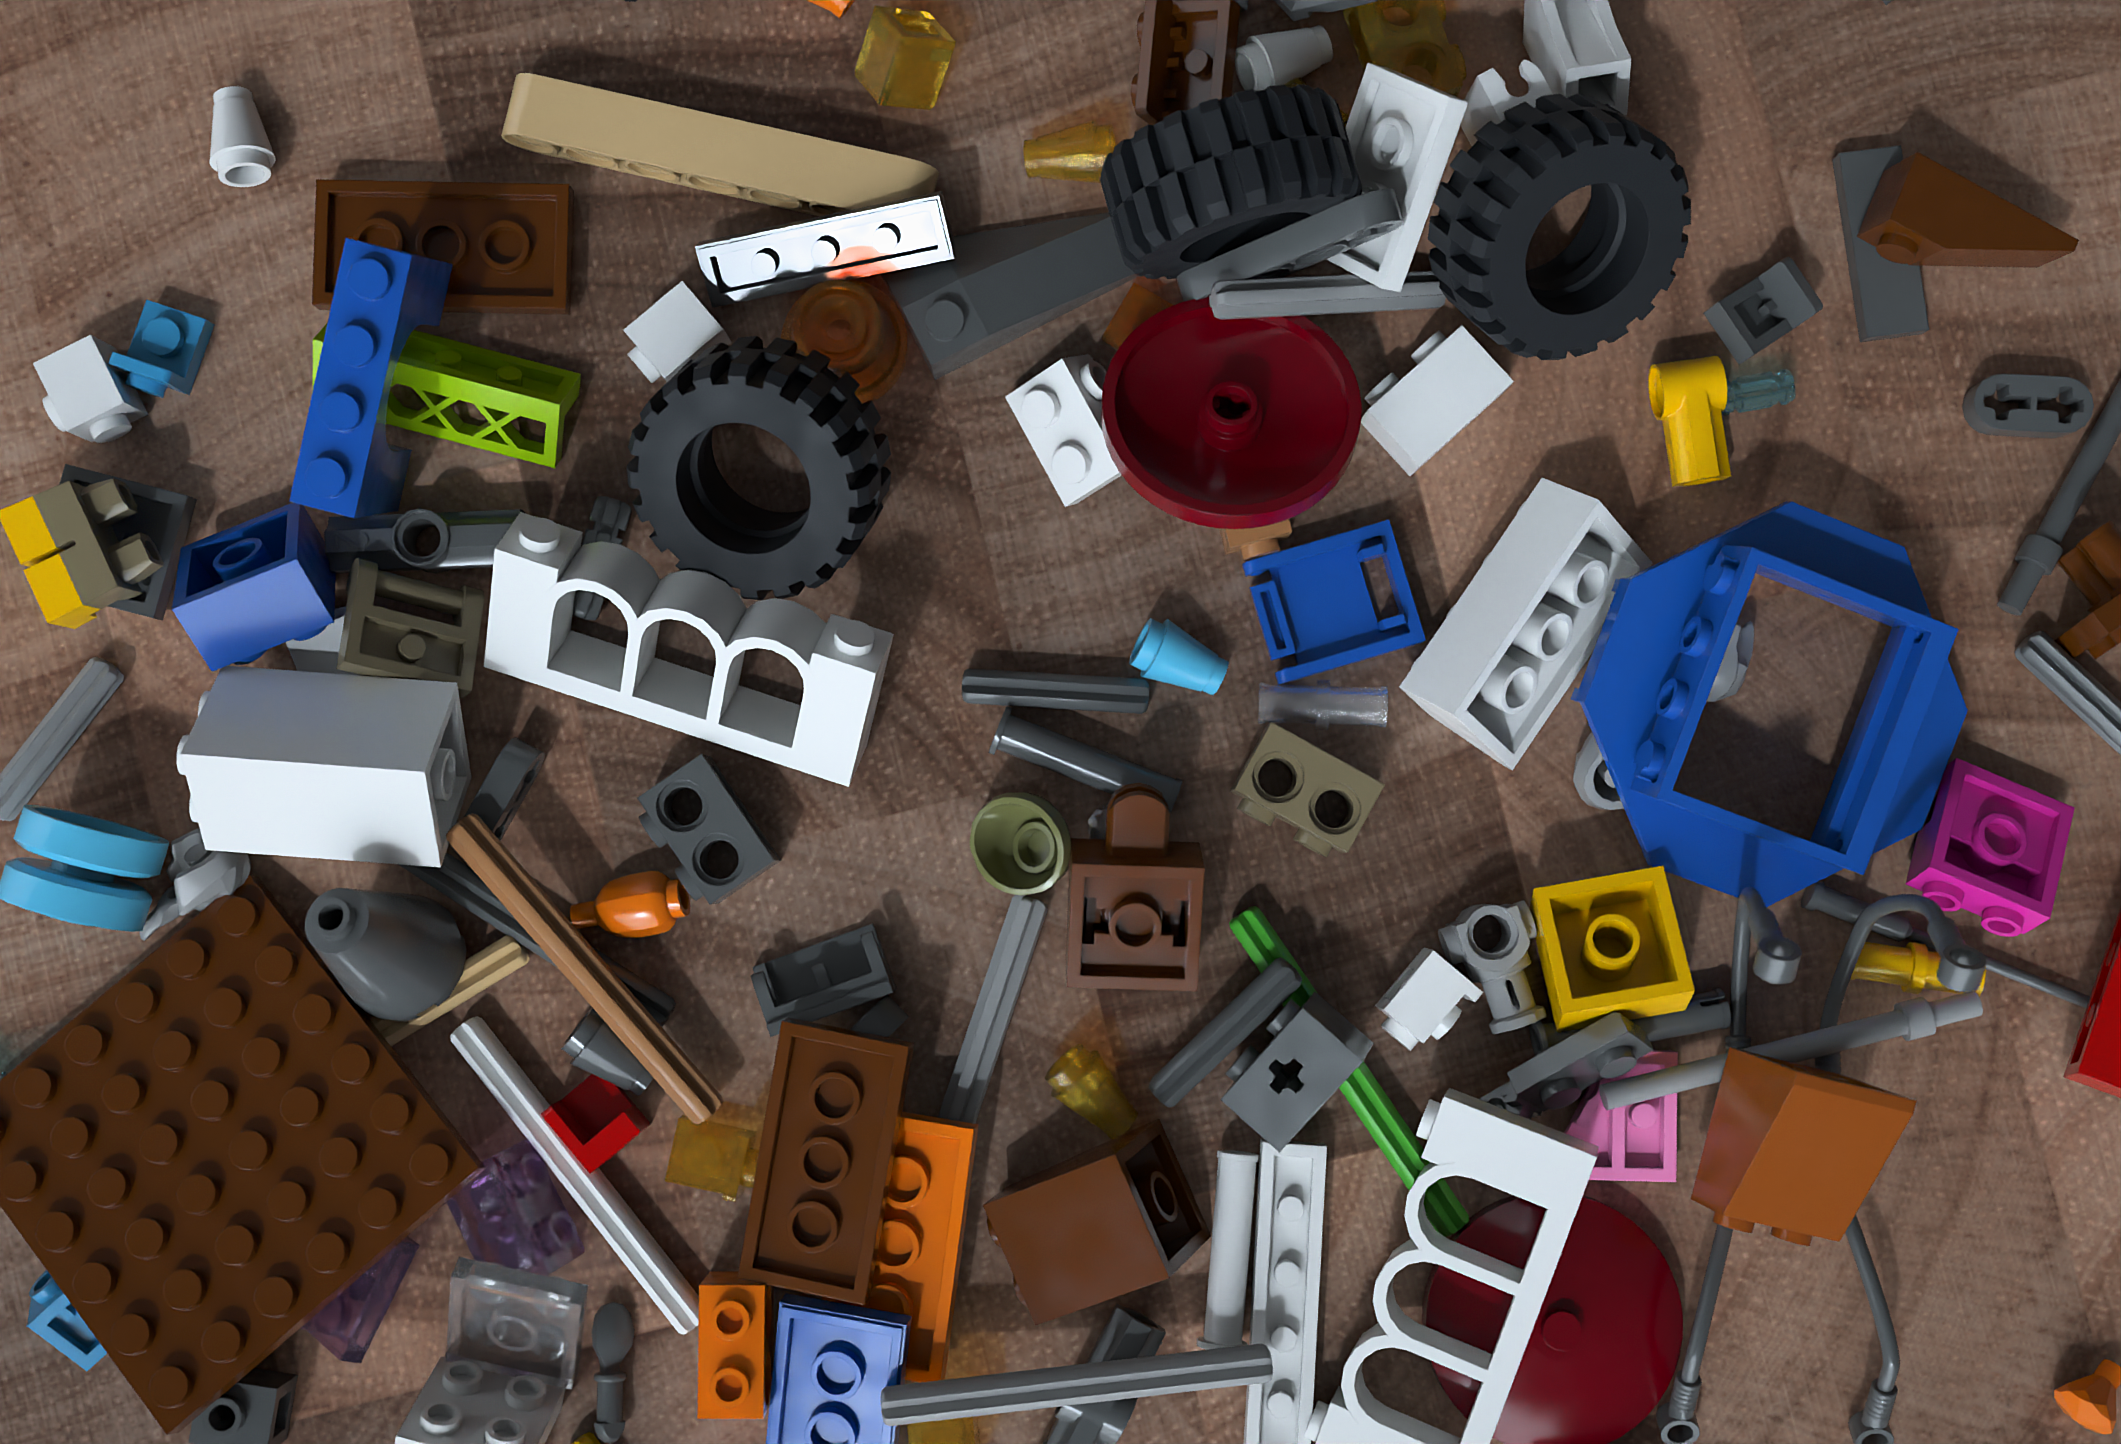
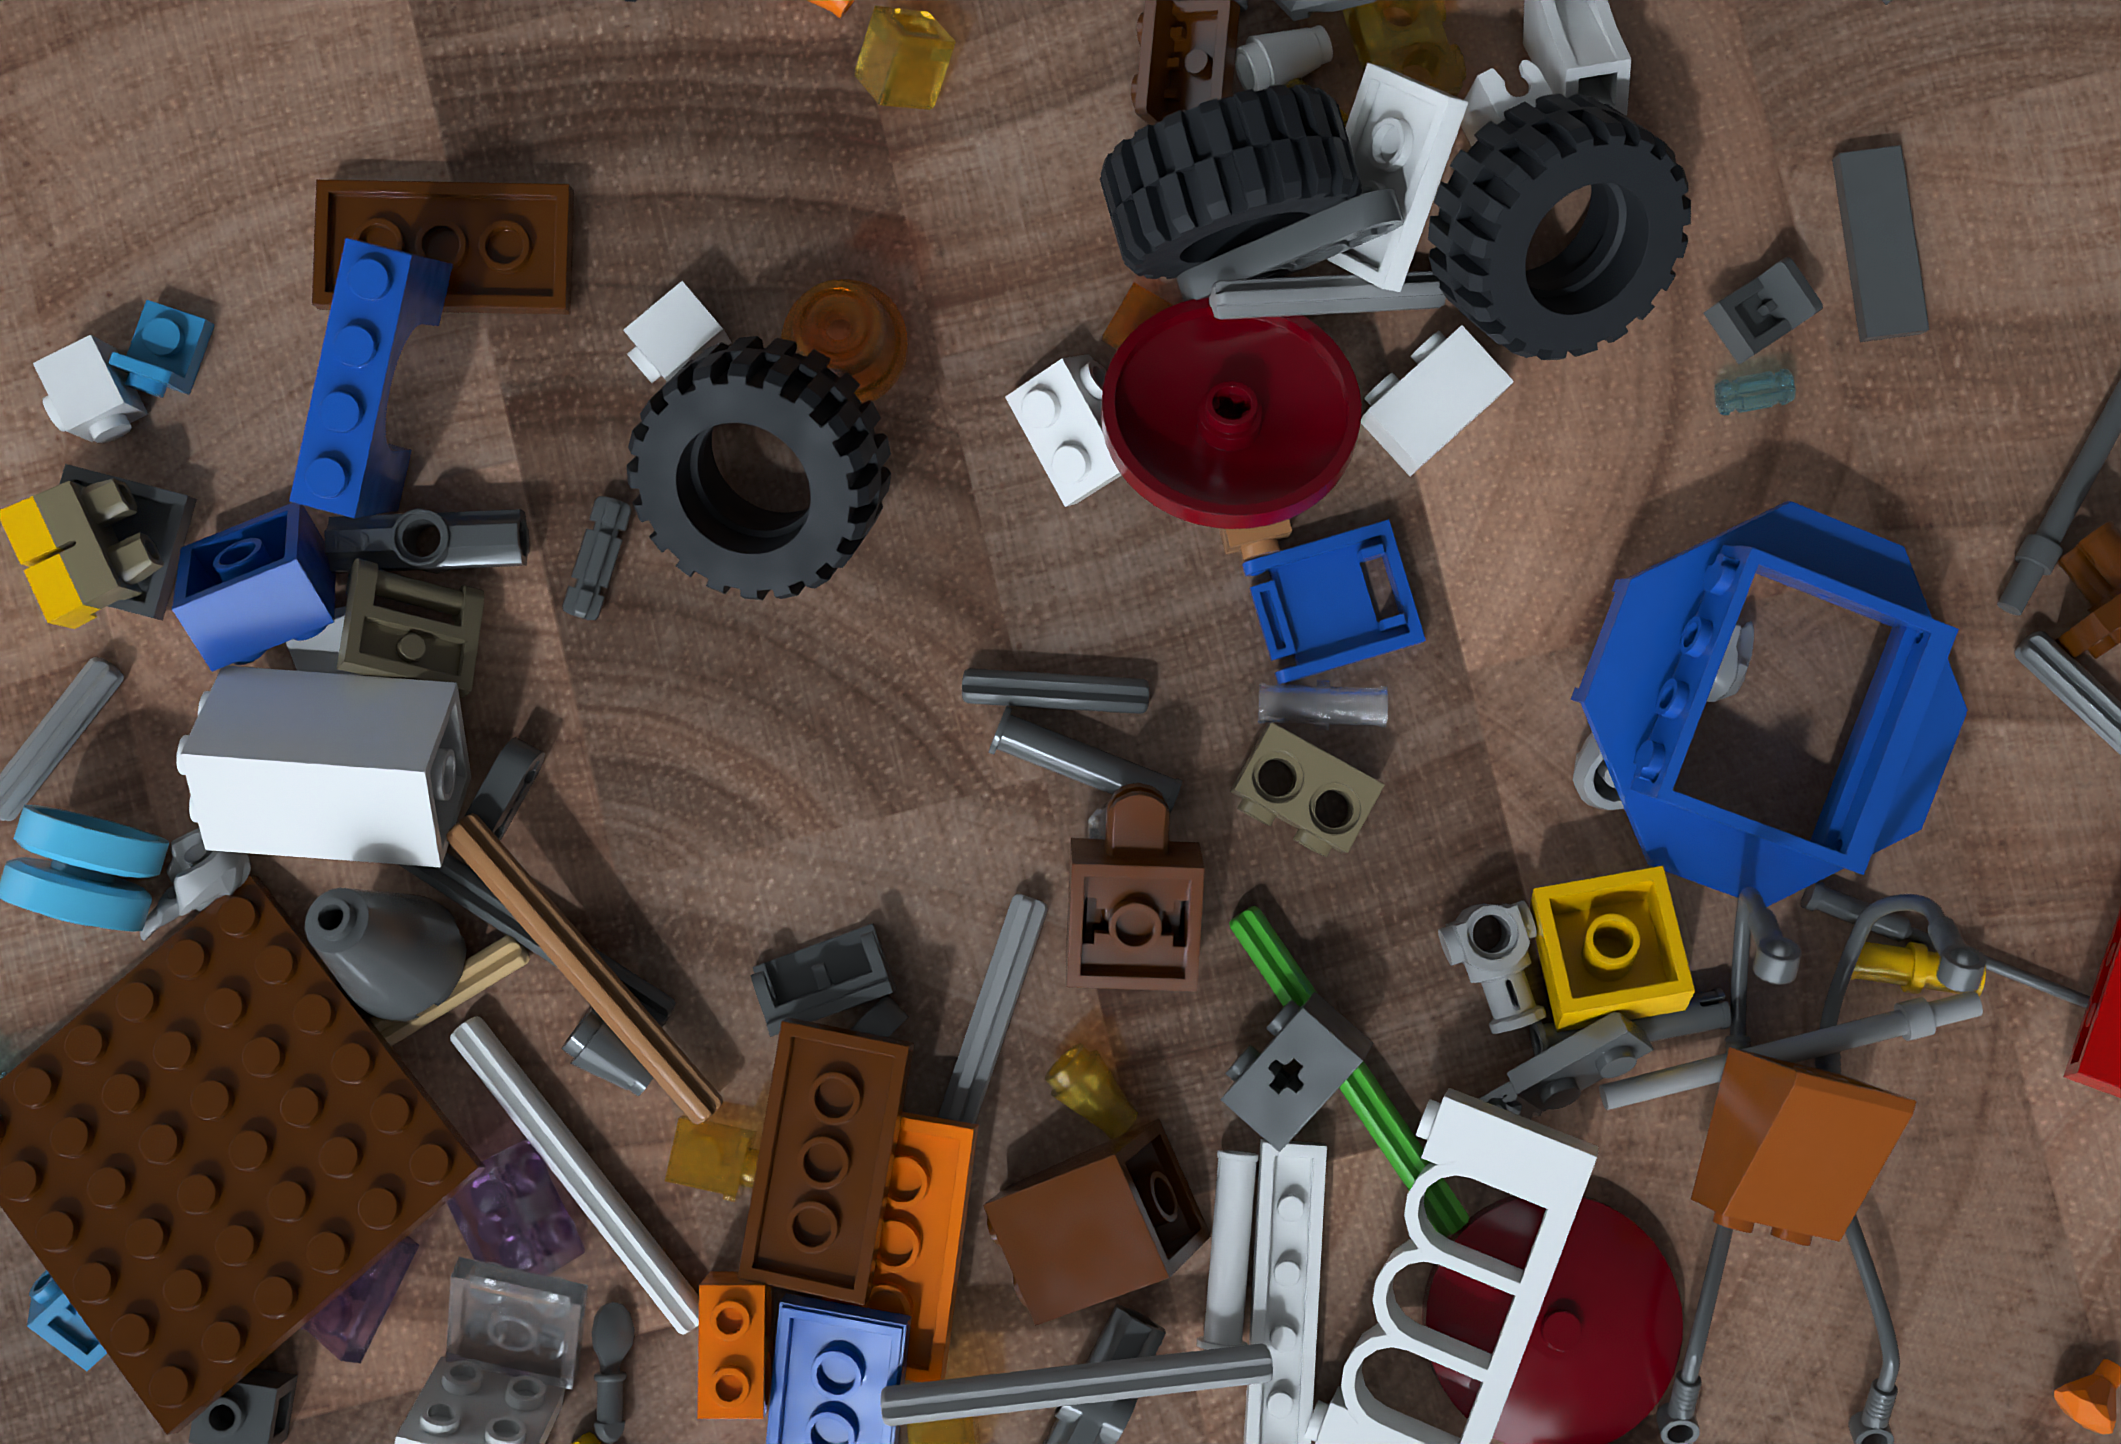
white cone [210,86,276,187] -> none
lime fence [312,322,581,468] -> none
white fence [484,512,894,787] -> none
tan beam [502,73,939,216] -> none
red panel [541,1074,651,1174] -> none
orange plant [570,871,690,938] -> none
dark grey brick [637,754,781,905] -> none
tile [695,191,957,308] -> none
dark grey wedge [880,212,1138,380] -> none
olive piece [970,792,1071,896] -> none
clear yellow cone [1024,119,1116,183] -> none
medium azure cone [1129,618,1229,695] -> none
dark grey axle [1148,957,1302,1108] -> none
white brick [1375,948,1483,1051] -> none
white slope [1399,478,1653,770] -> none
bright pink wing [1564,1050,1678,1182] -> none
yellow piece [1648,356,1731,487] -> none
reddish brown slope [1857,152,2079,268] -> none
dark pink plate [1905,758,2075,937] -> none
dark grey beam [1962,374,2094,439] -> none

